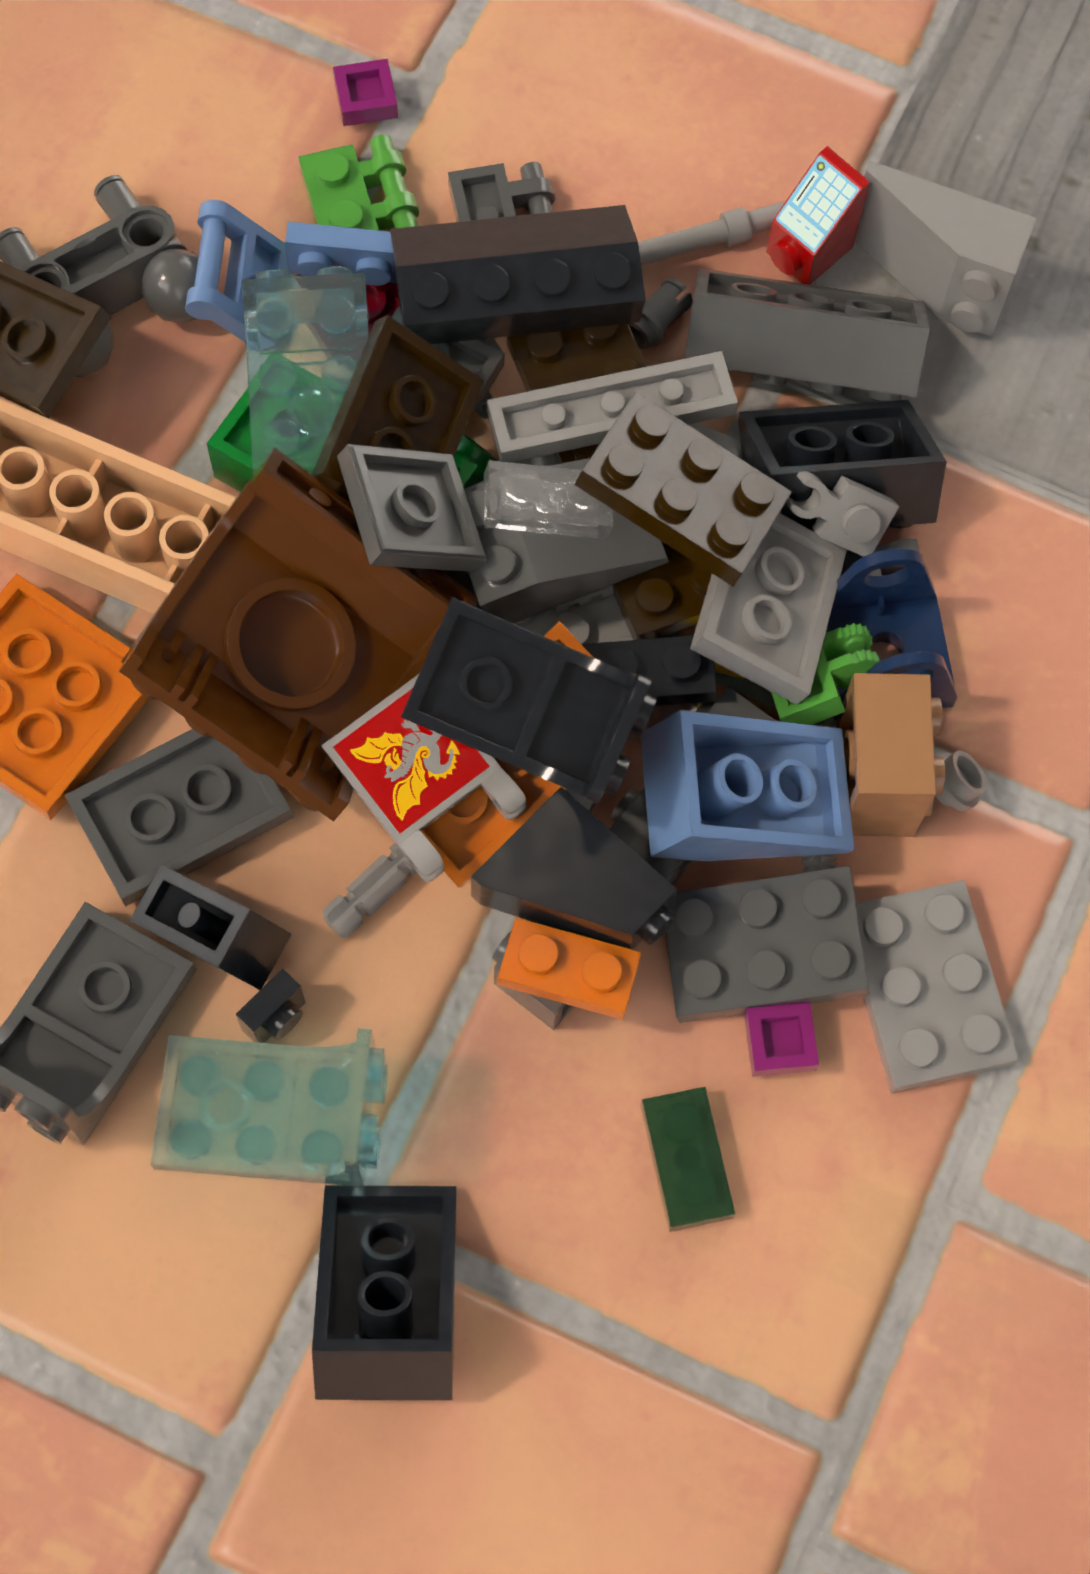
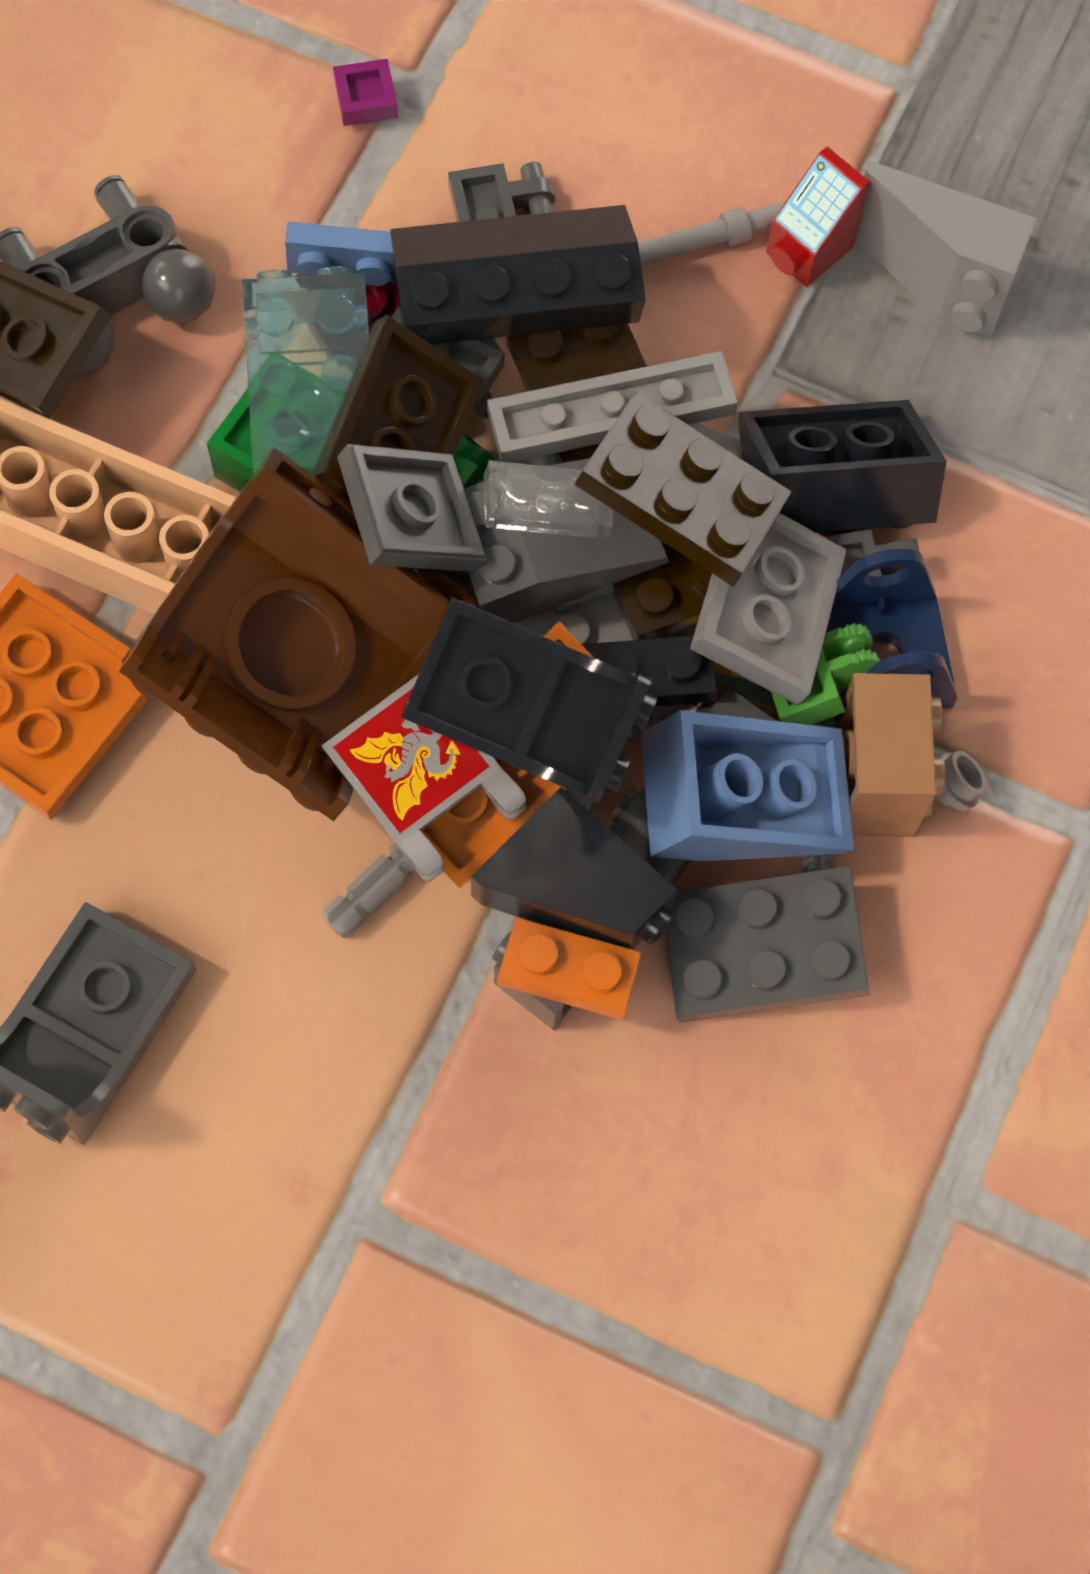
dark grey plate [65,729,293,907] -> none
black slope [130,864,292,990] -> none
clear light blue bracket [151,1028,388,1187] -> none
medium blue plate [185,200,287,352] -> none
black plate [236,968,306,1047] -> none
bright green plate [298,134,420,231] -> none
black slope [312,1185,457,1400] -> none
dark grey pin [628,278,693,349] -> none
clear green plate [640,1087,735,1232] -> none
dark grey slope [684,268,930,401] -> none
magenta plate [744,1002,819,1077] -> none
light grey plate [785,471,899,557] -> none
light grey plate [856,880,1019,1093] -> none

